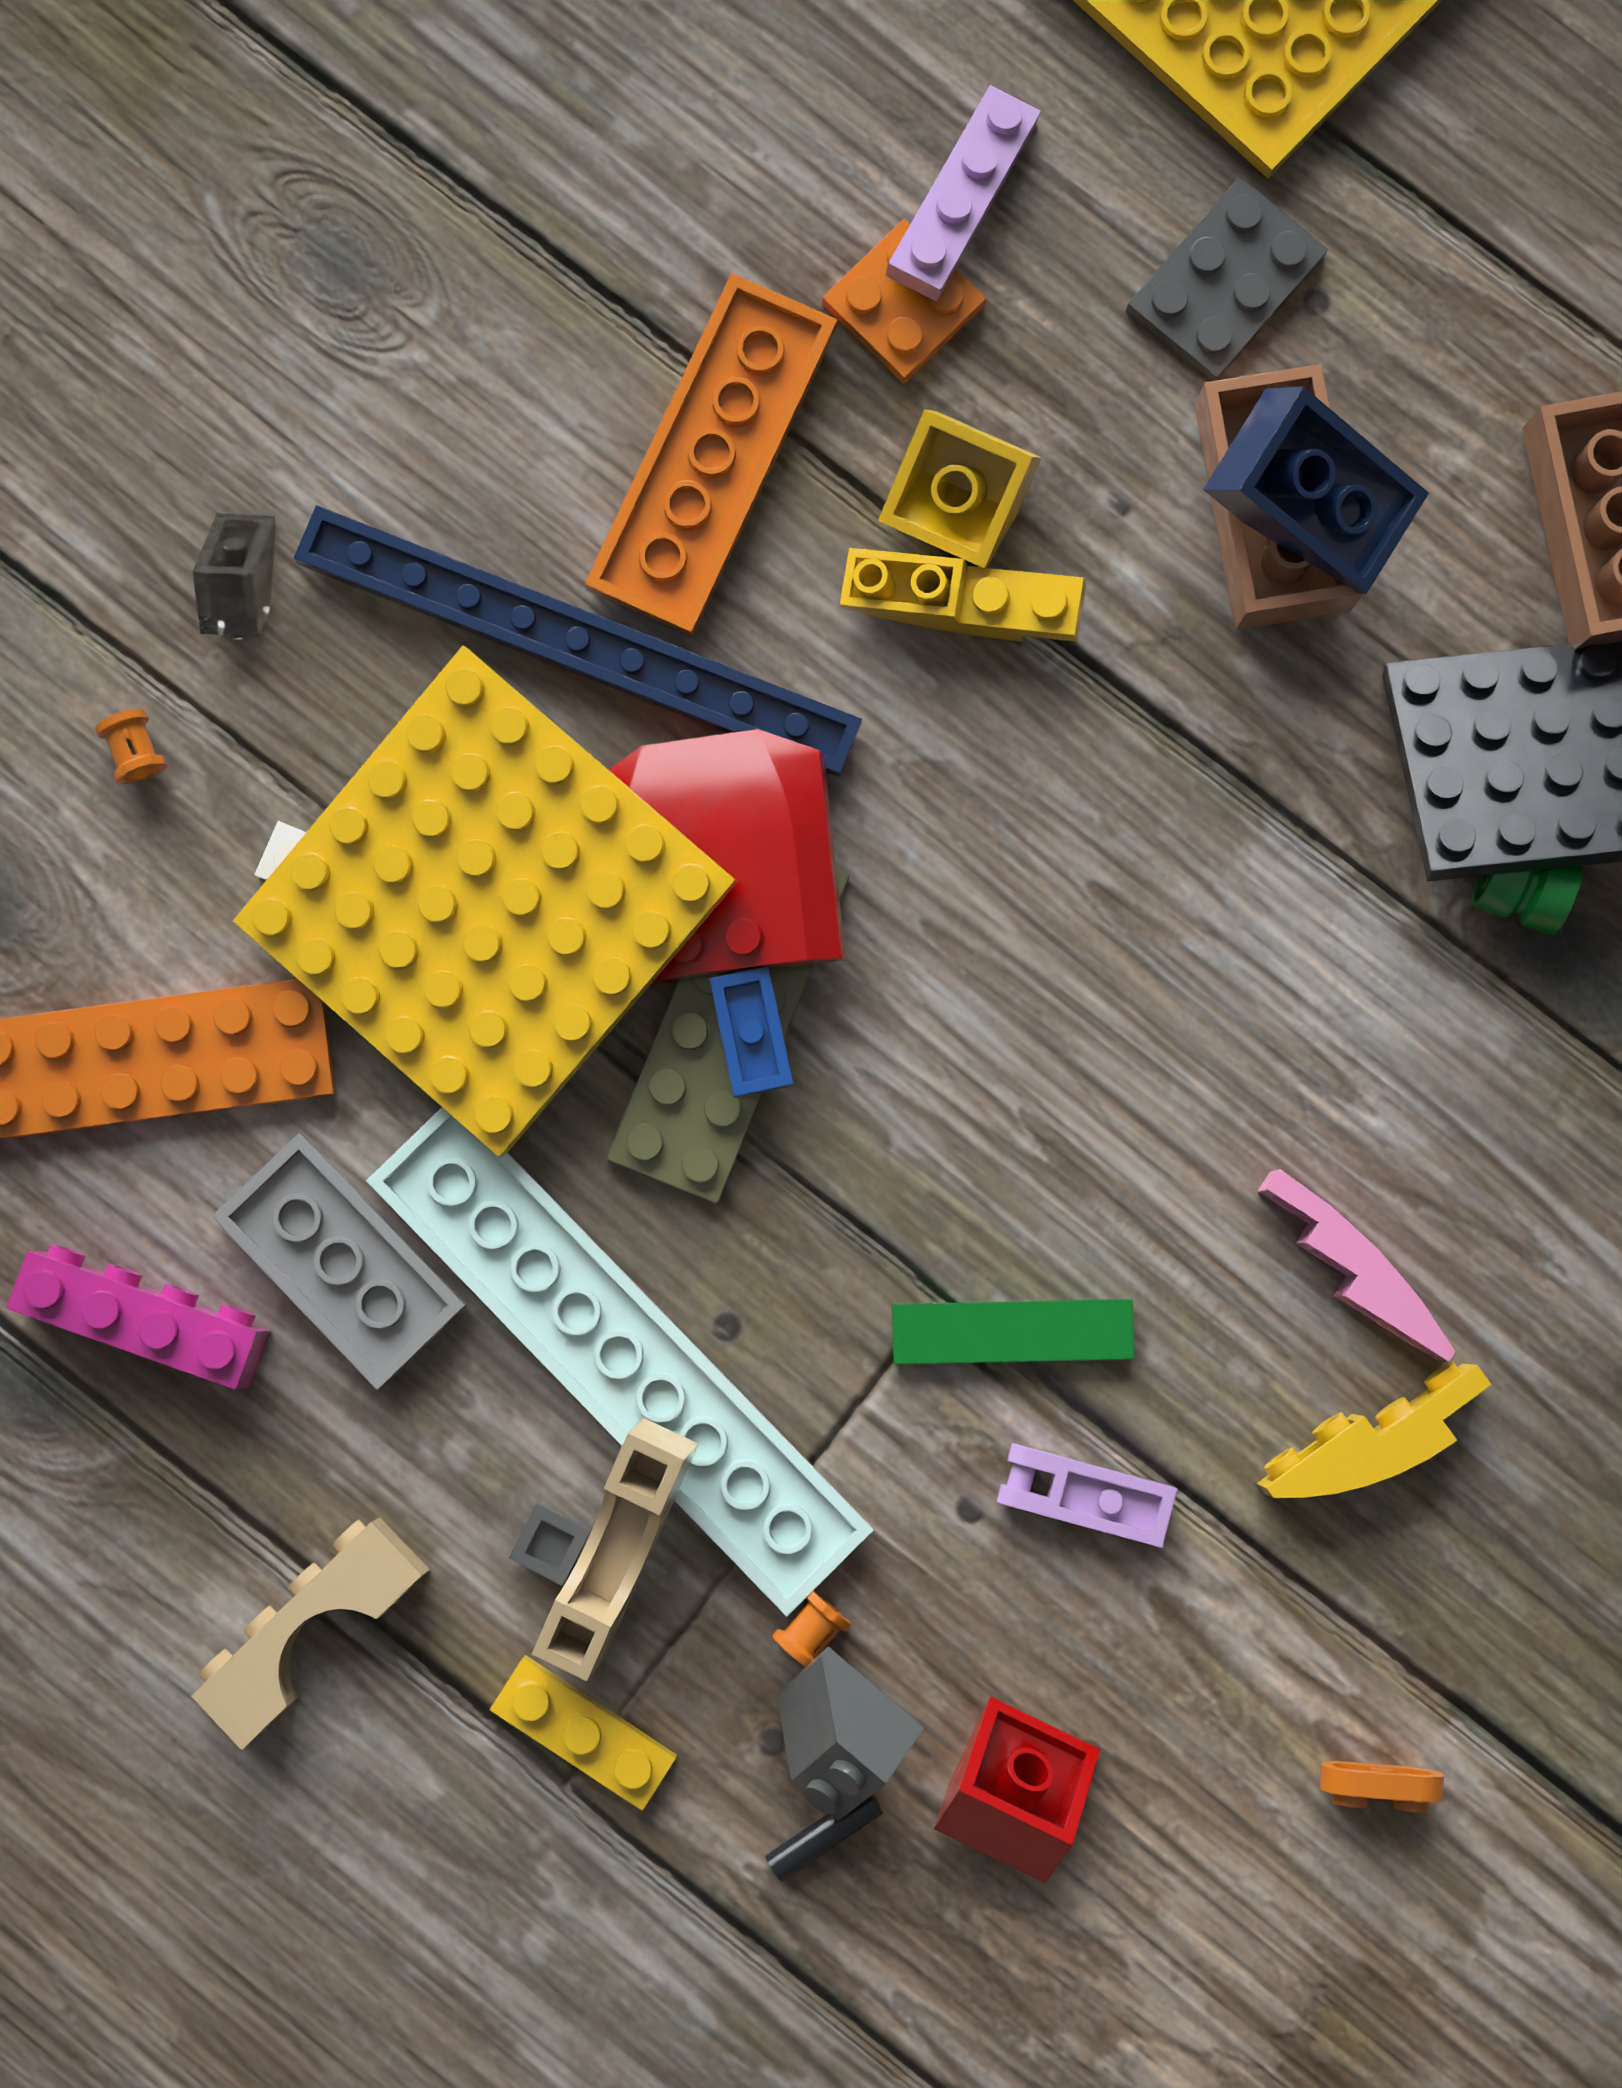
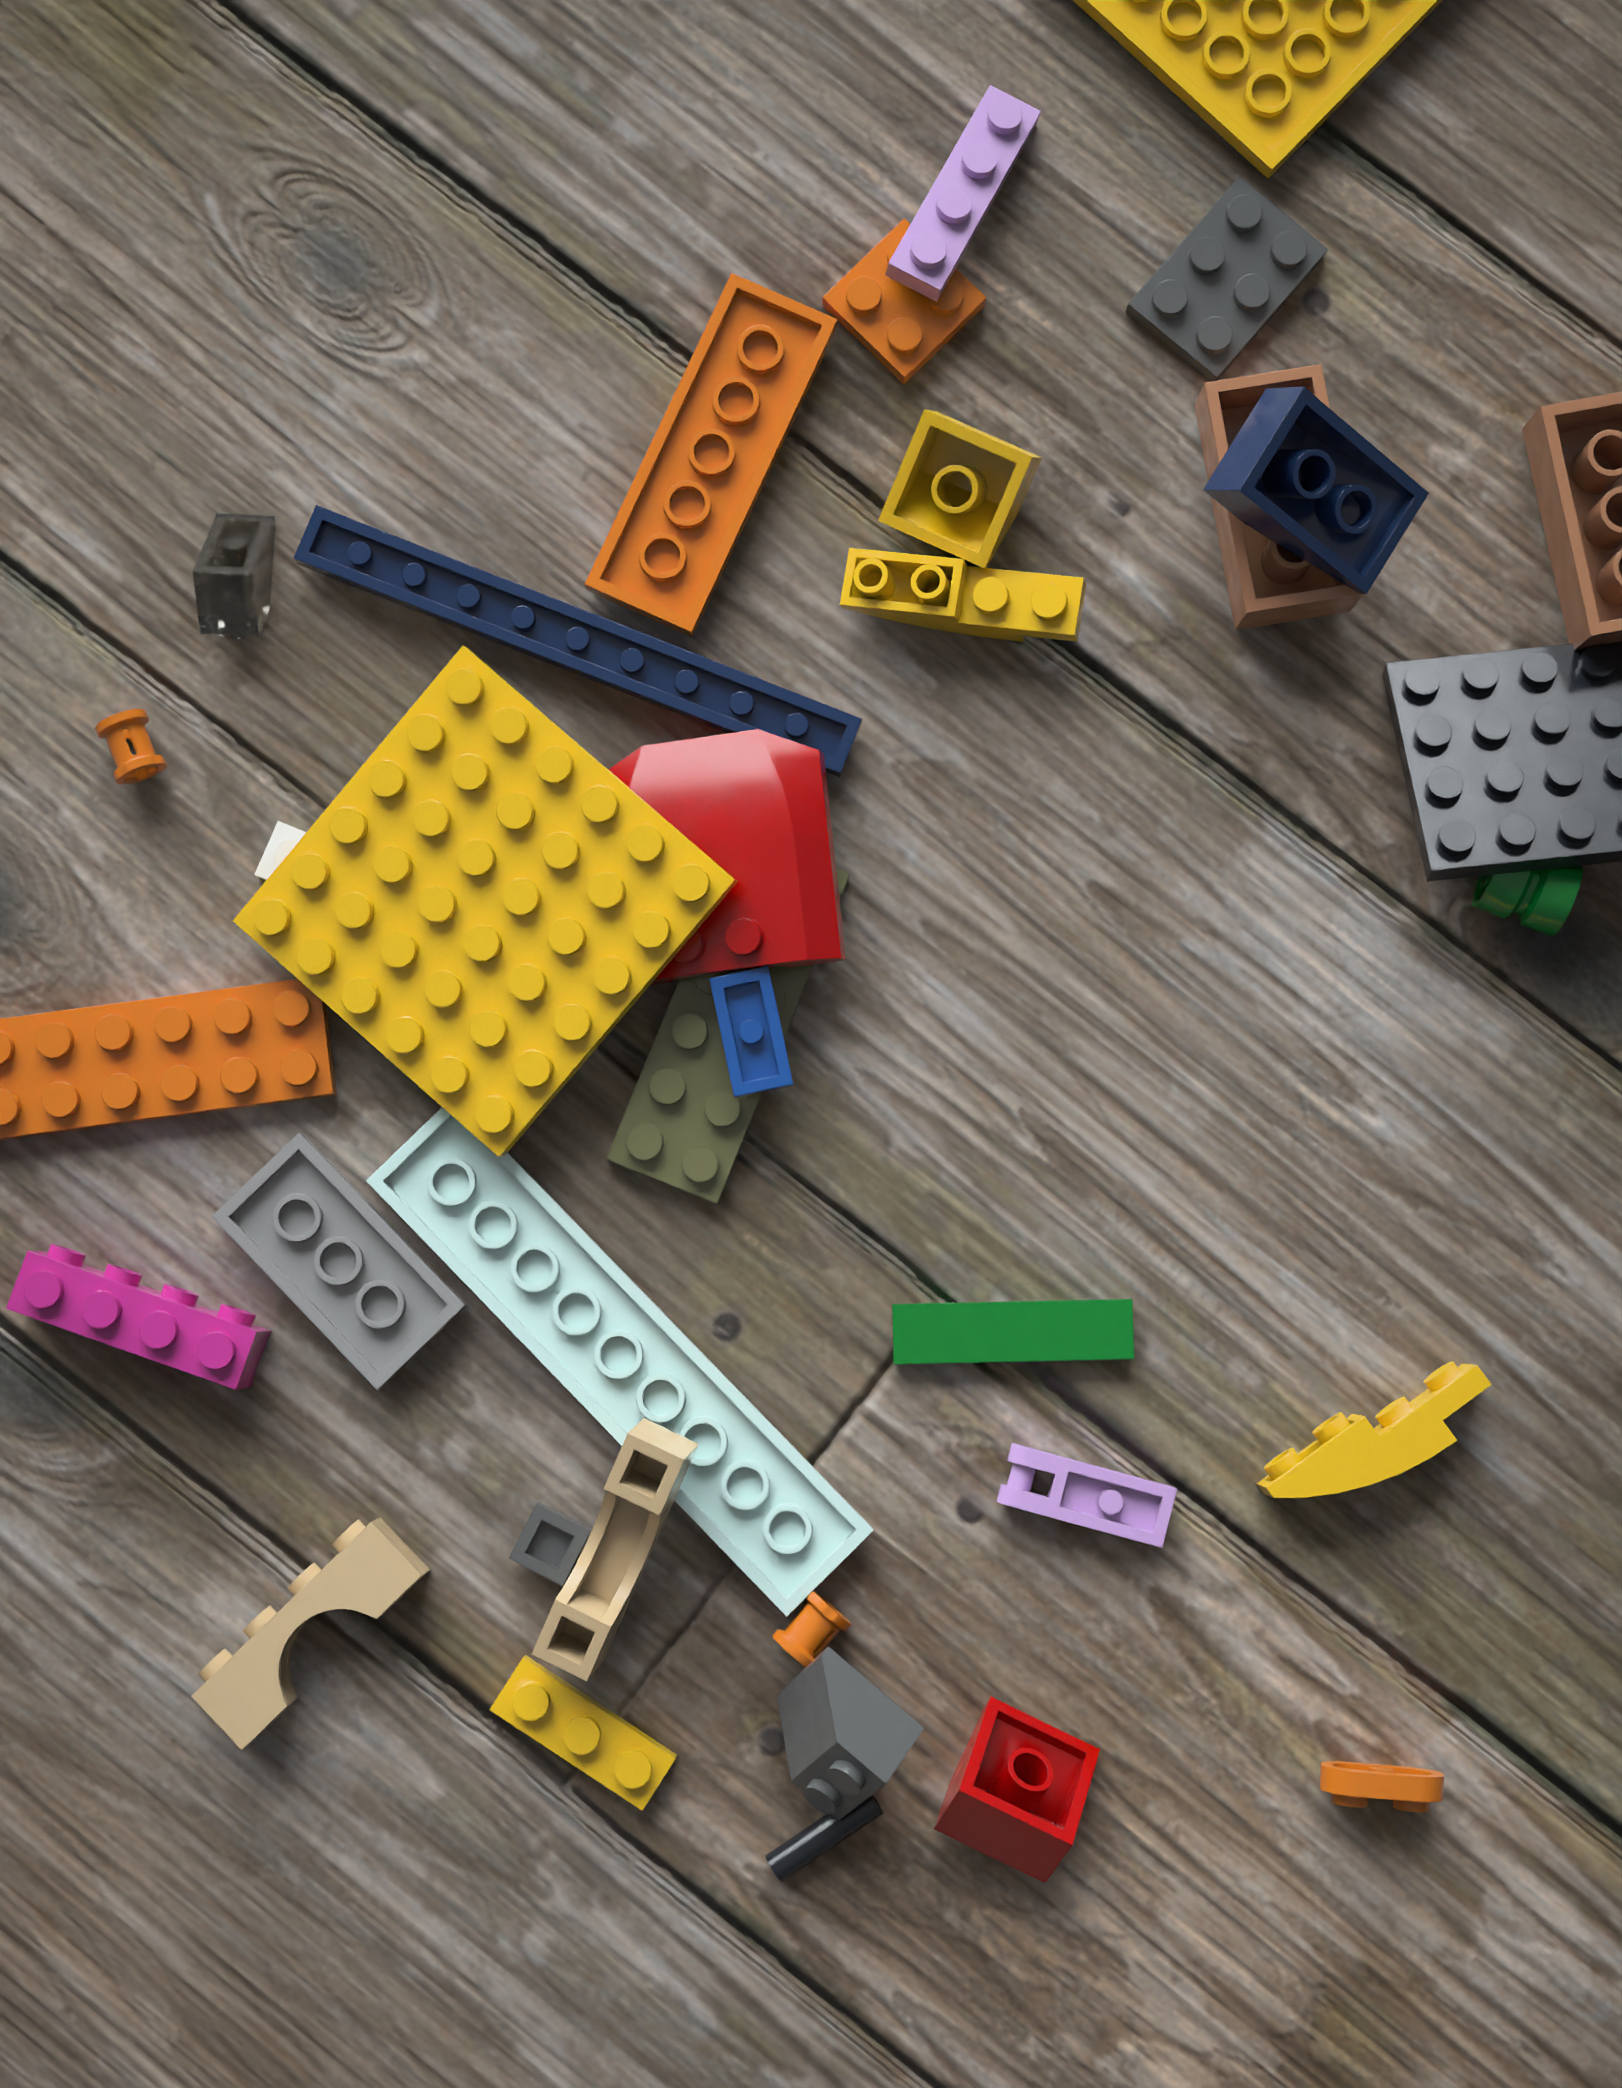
bright pink slope [1257,1169,1456,1362] -> none

